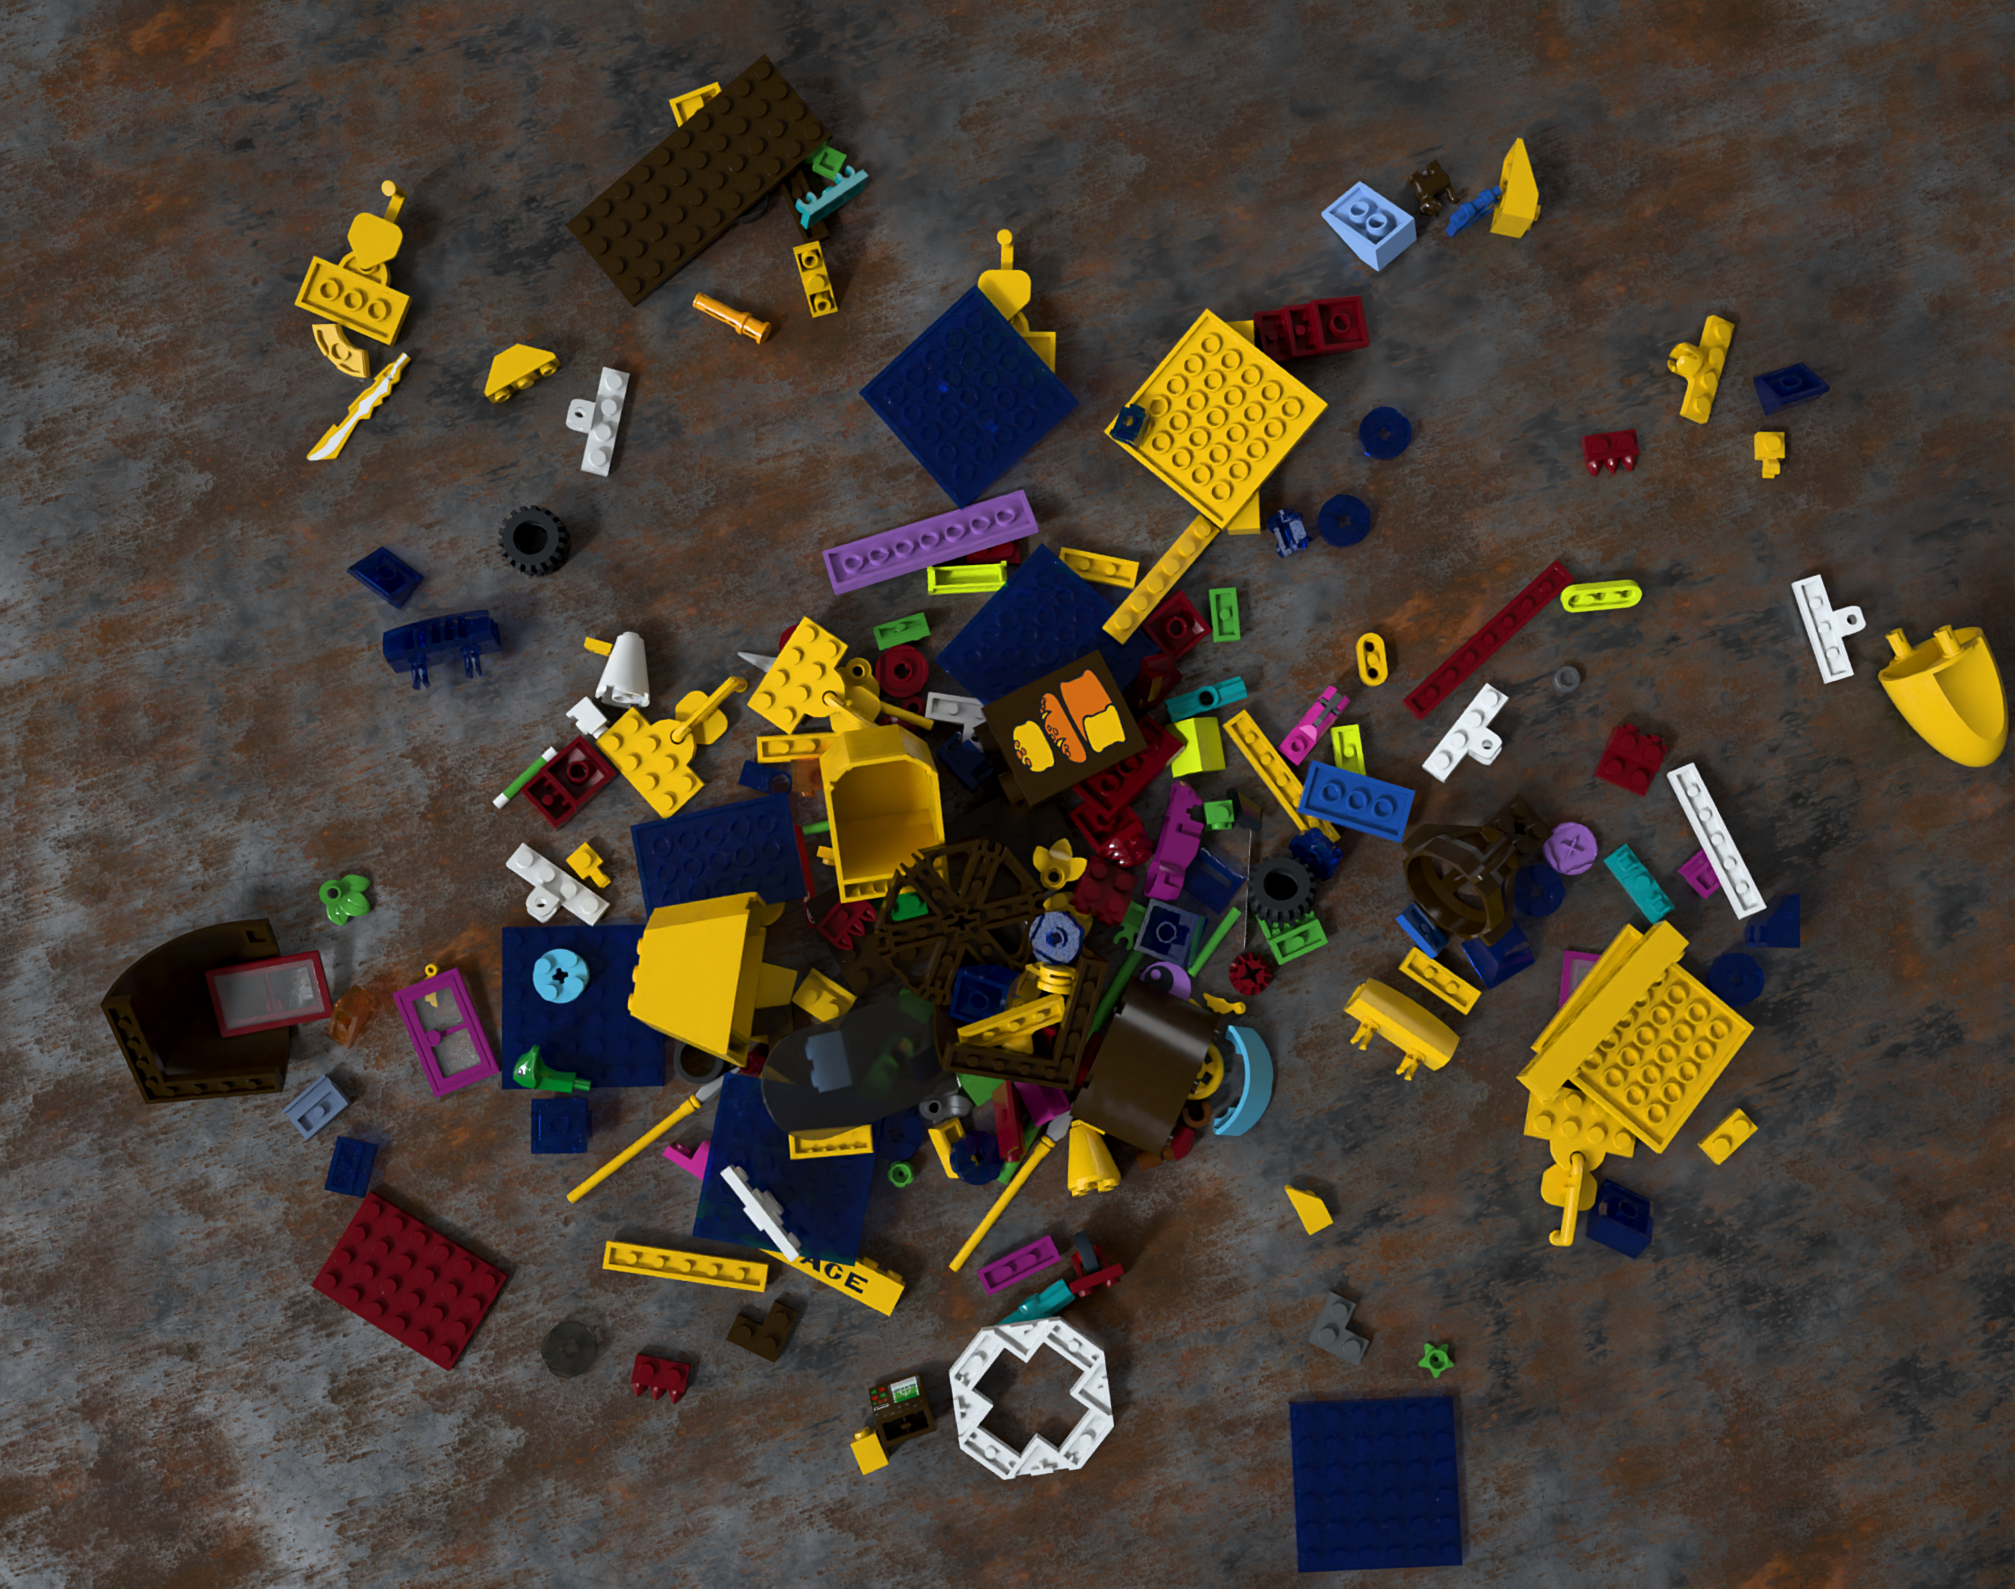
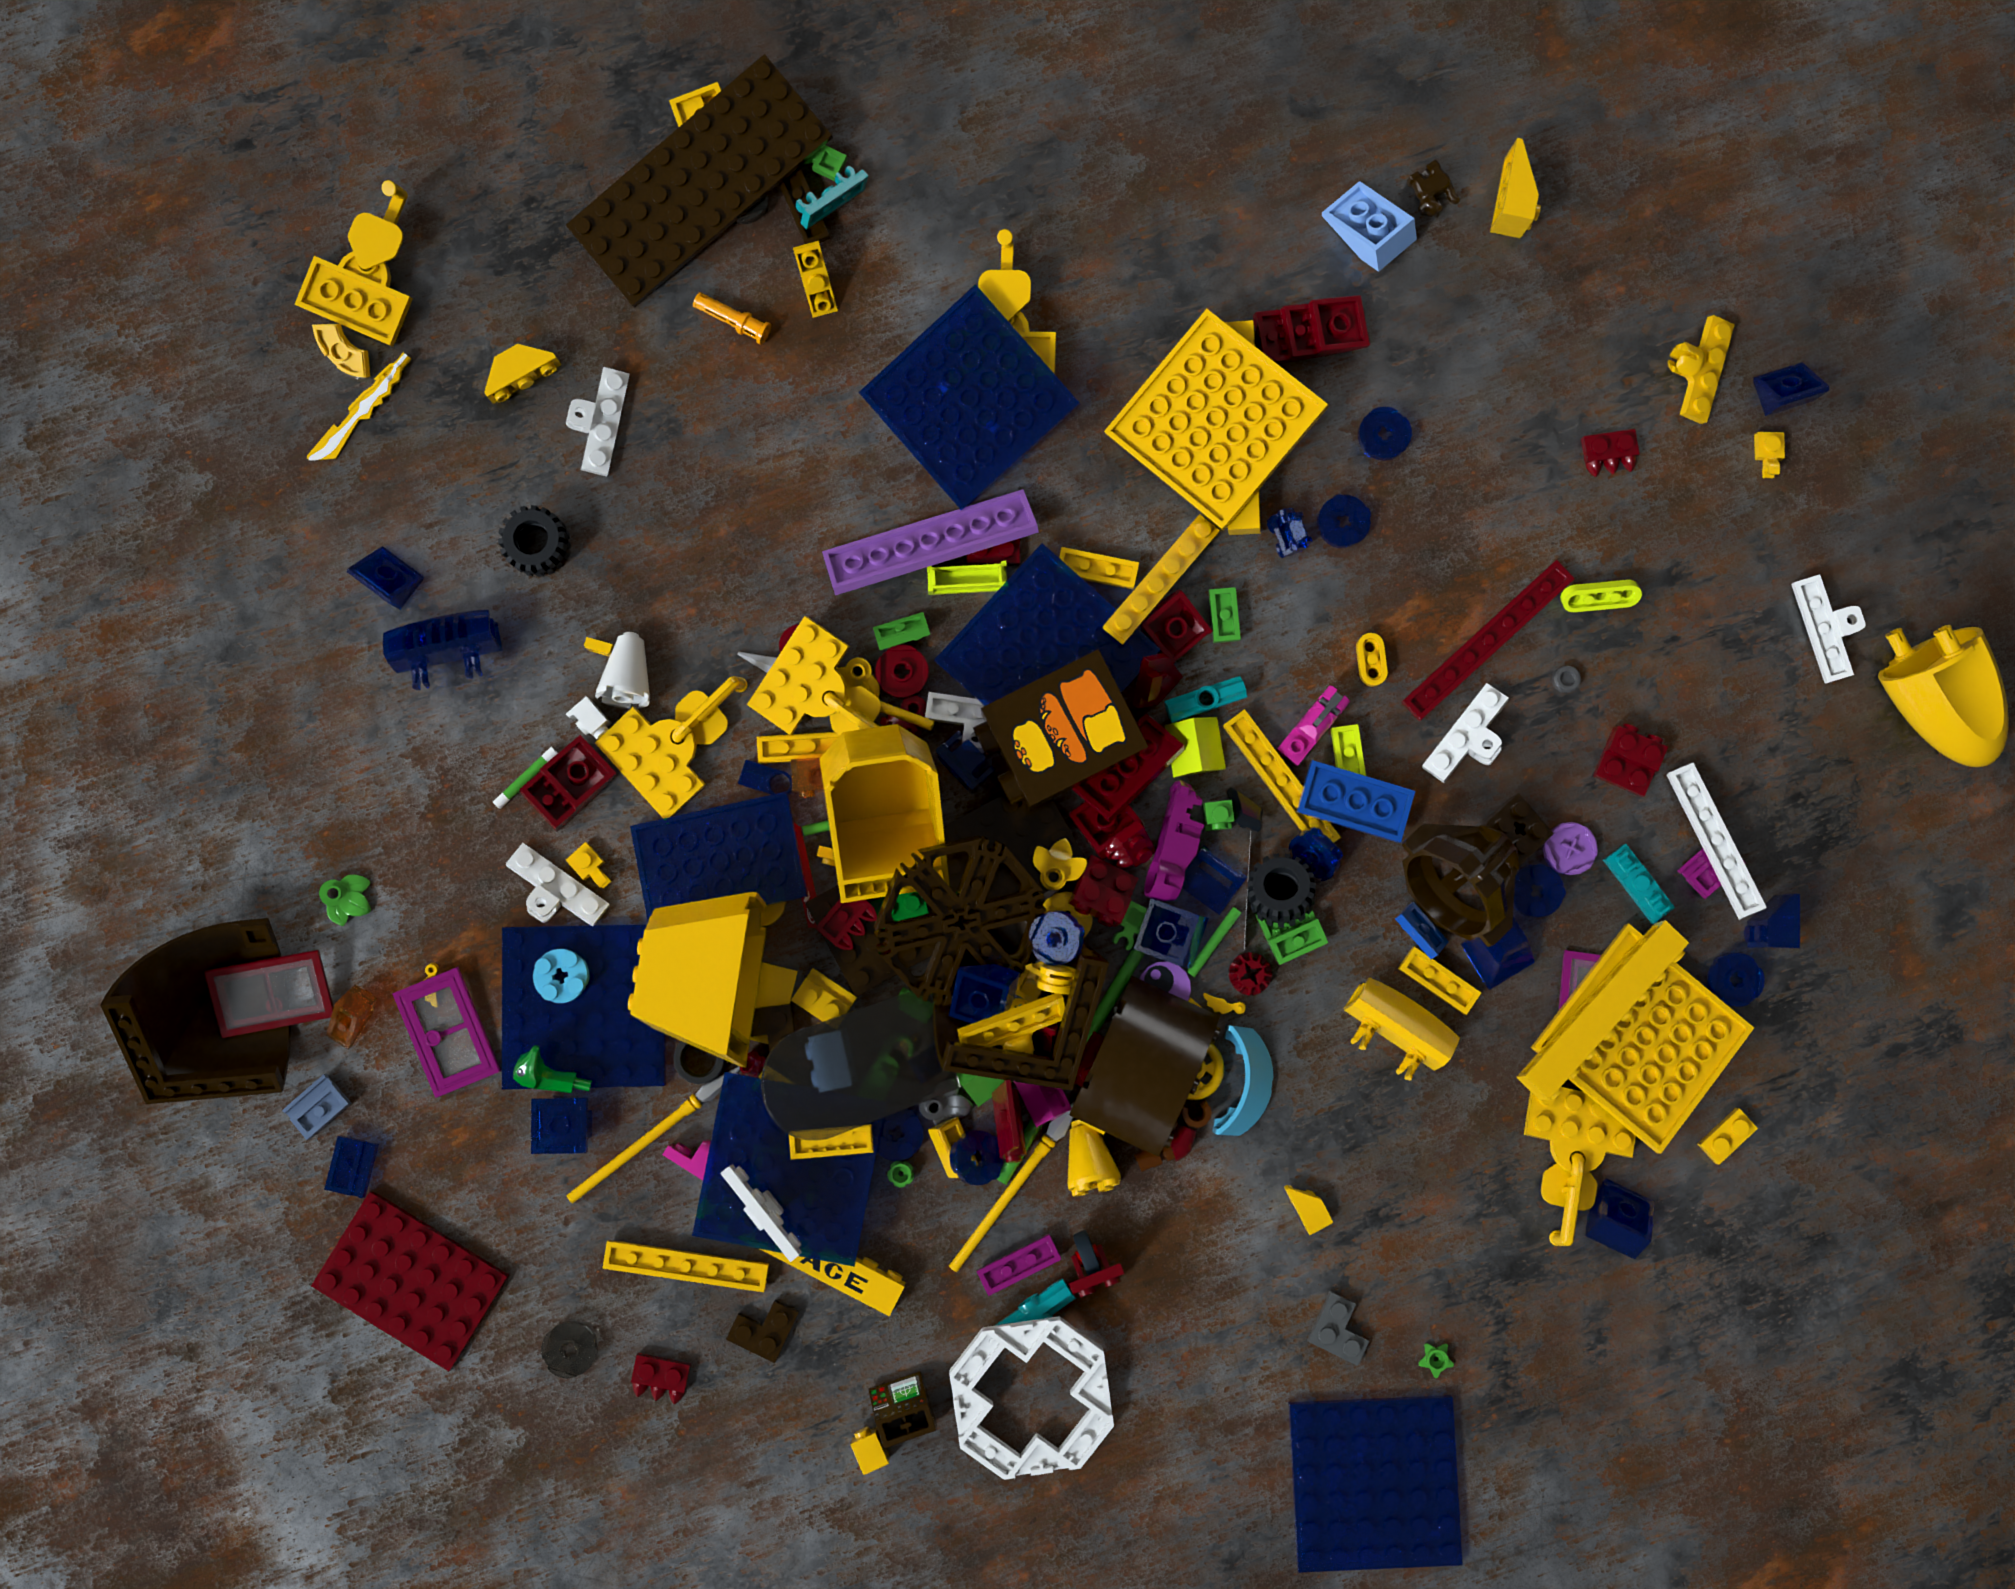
brick [1109,404,1151,449] -> none
blue plate [1445,185,1502,238] -> none

